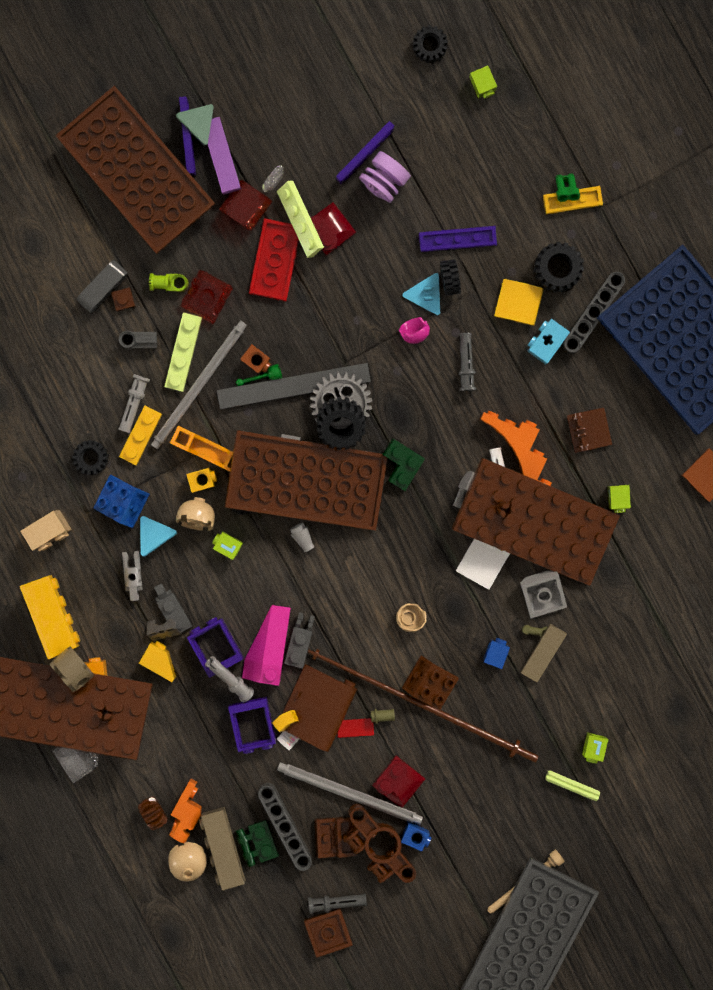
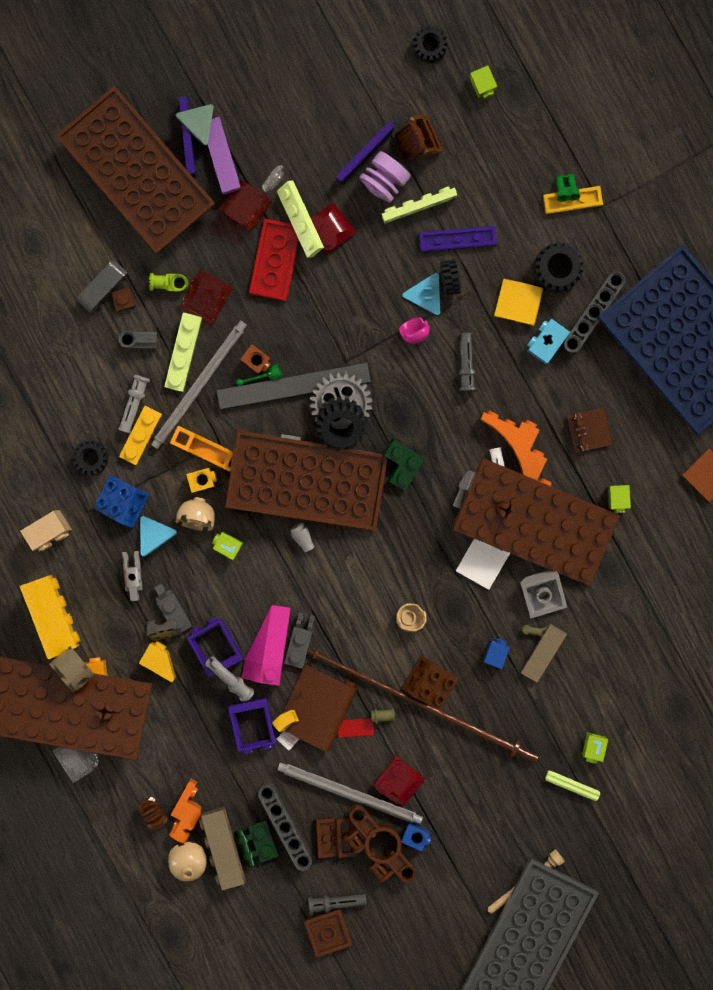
none -> yellowish green plate [382,187,457,224]
none -> reddish brown piece [395,115,443,163]

